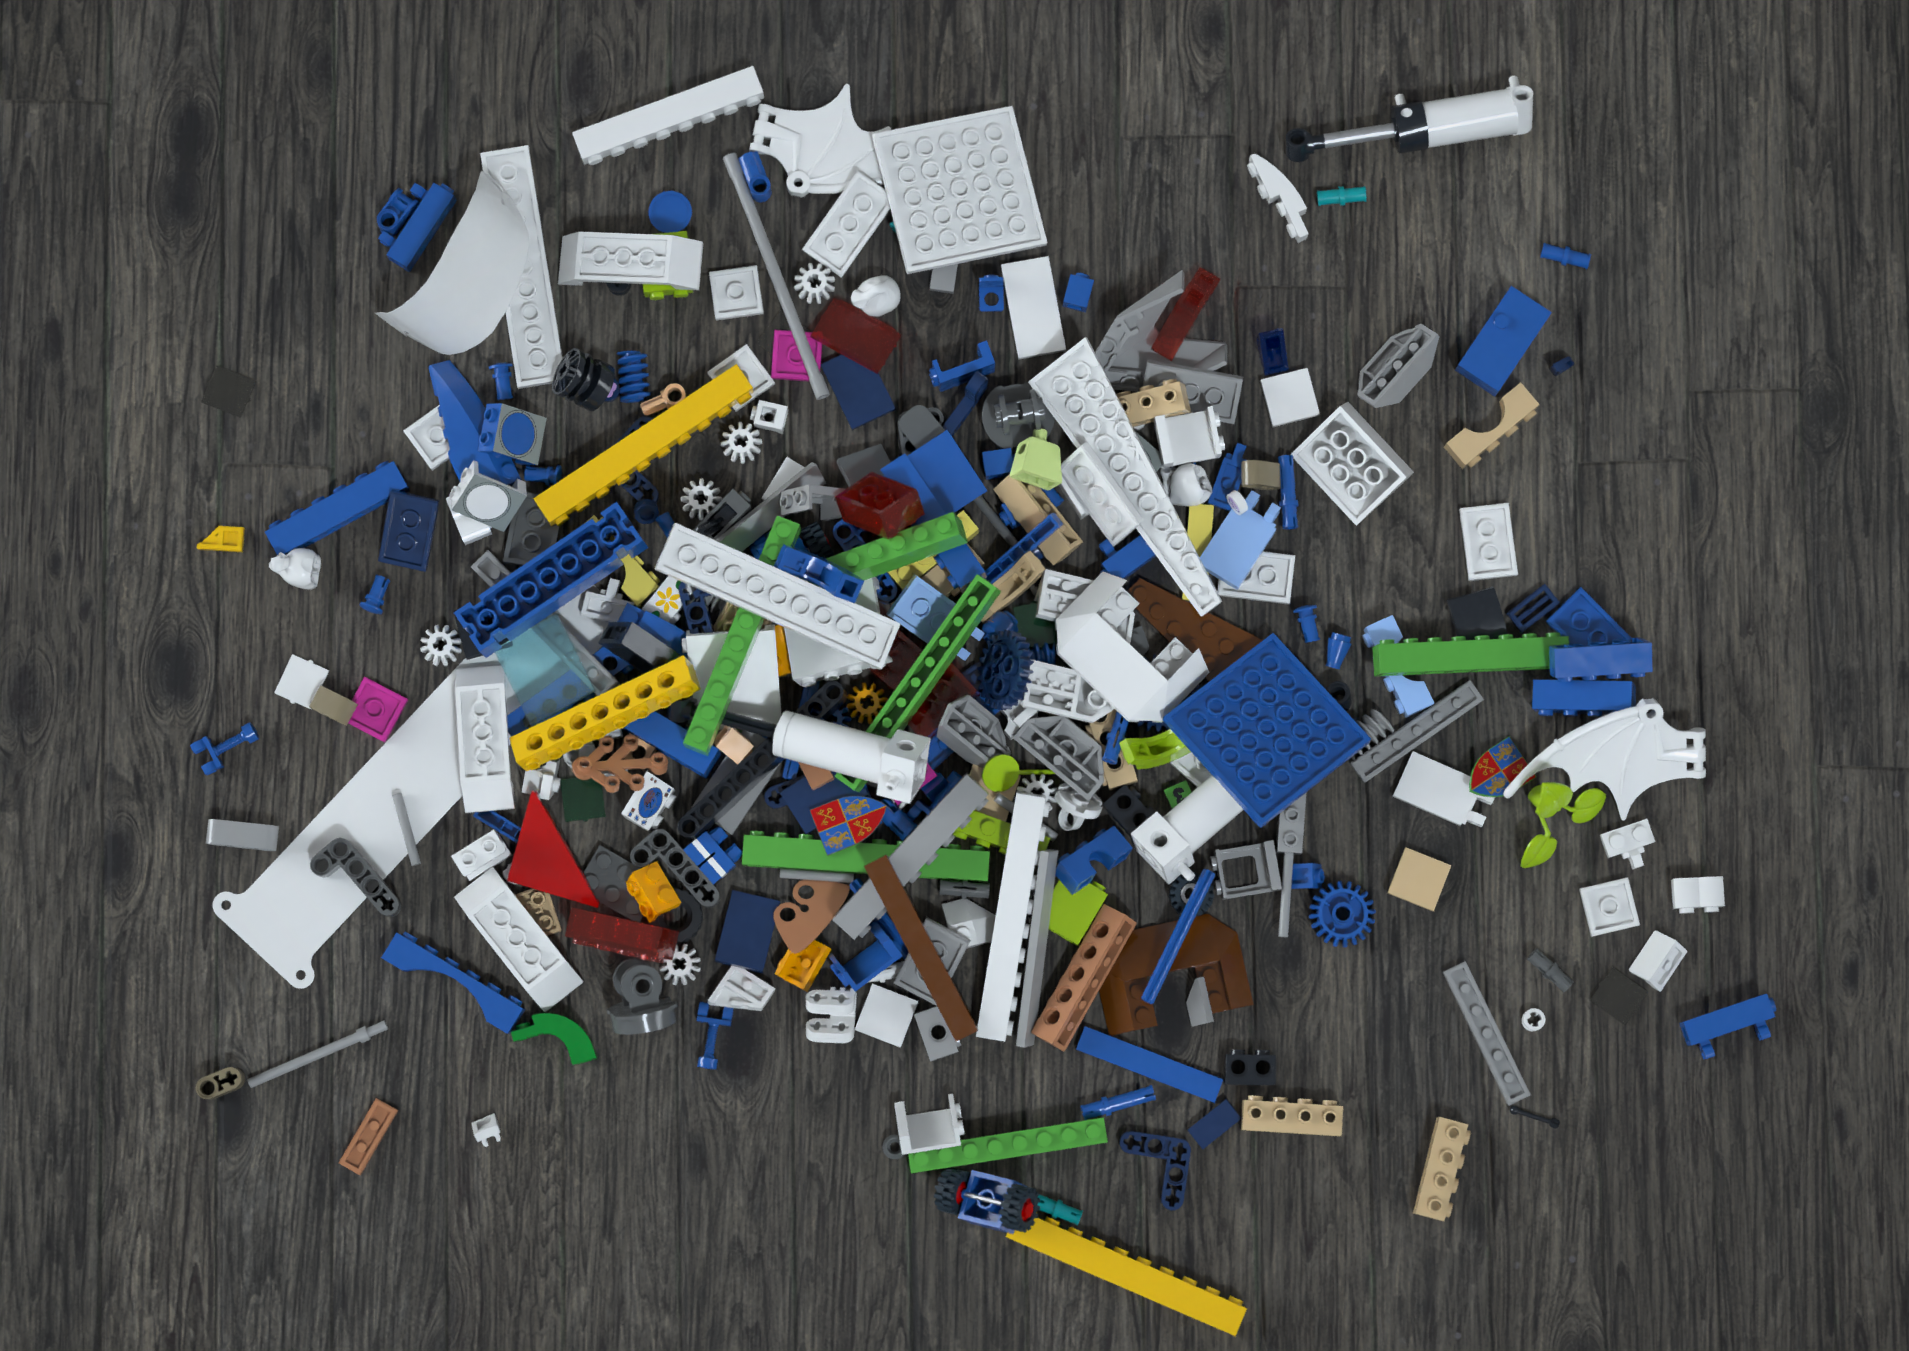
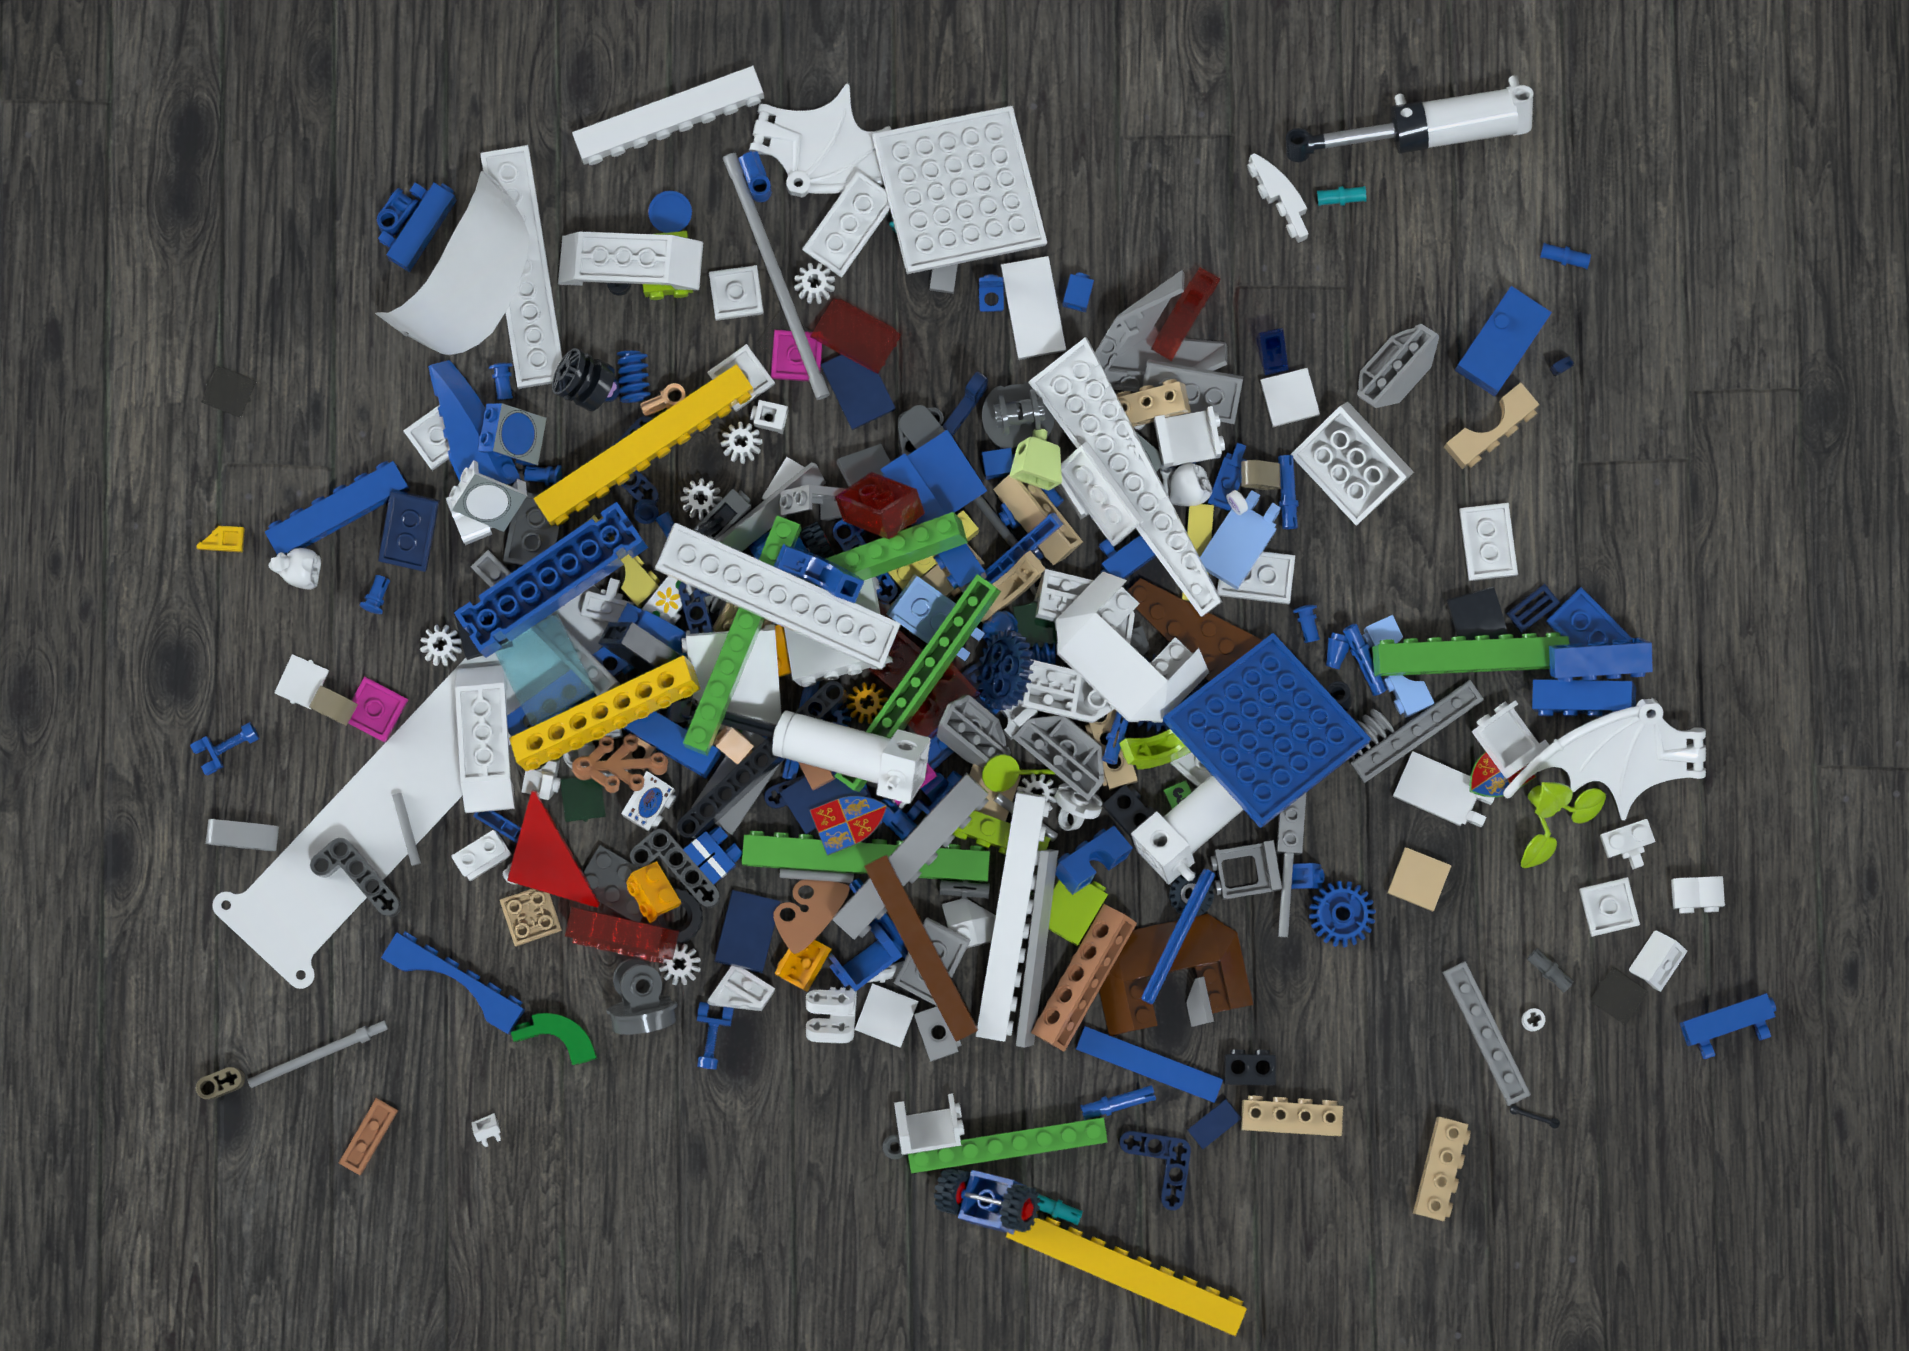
white slope [454,866,584,1013] -> none
white piece [851,275,900,317] -> none
blue panel [929,341,995,392] -> none
none -> blue pin [1342,624,1387,696]
none -> white panel [1472,700,1550,779]

